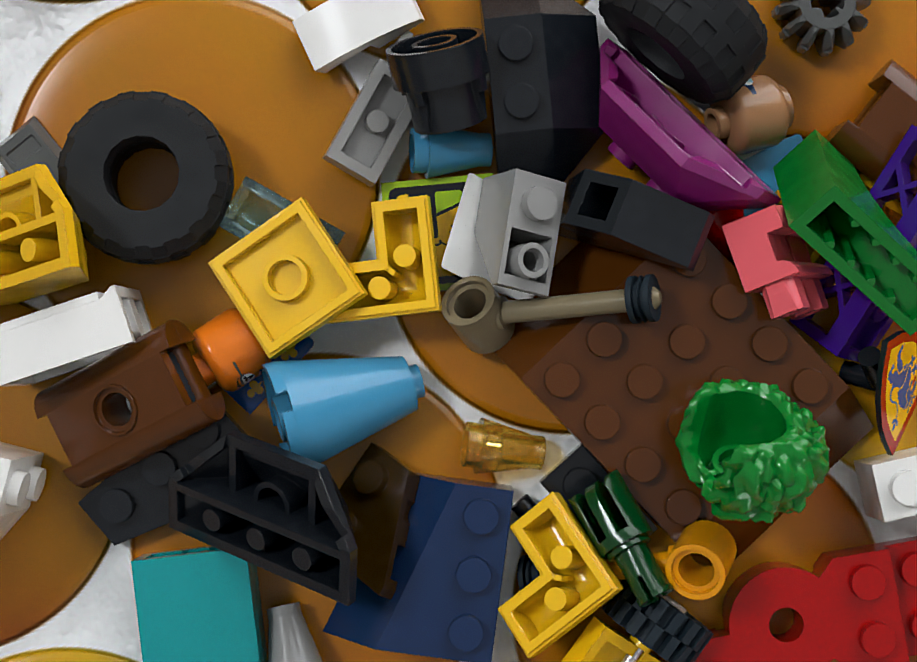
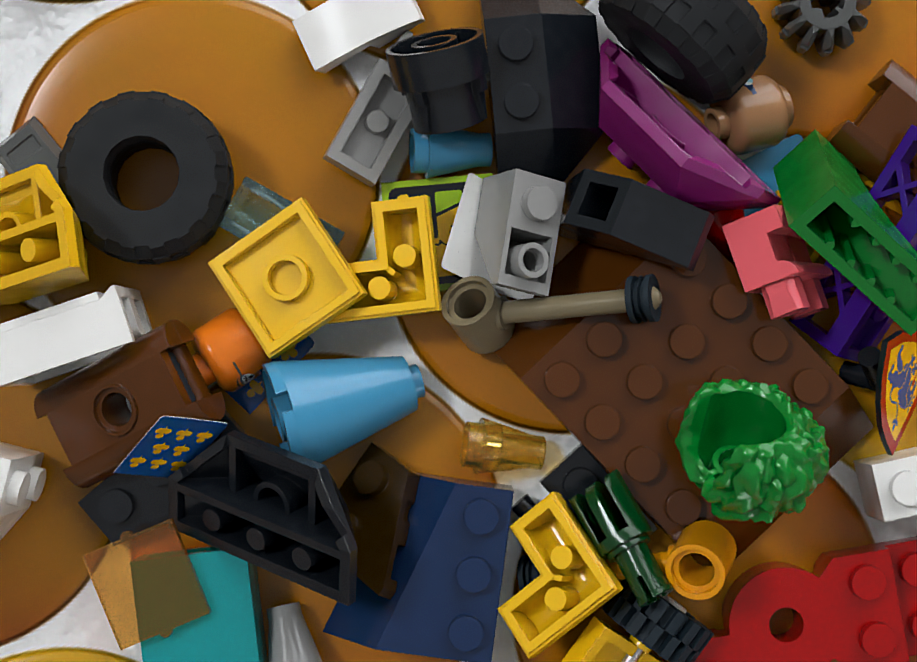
none -> clear orange piece [82,518,211,650]
none -> blue sticker [113,416,227,478]

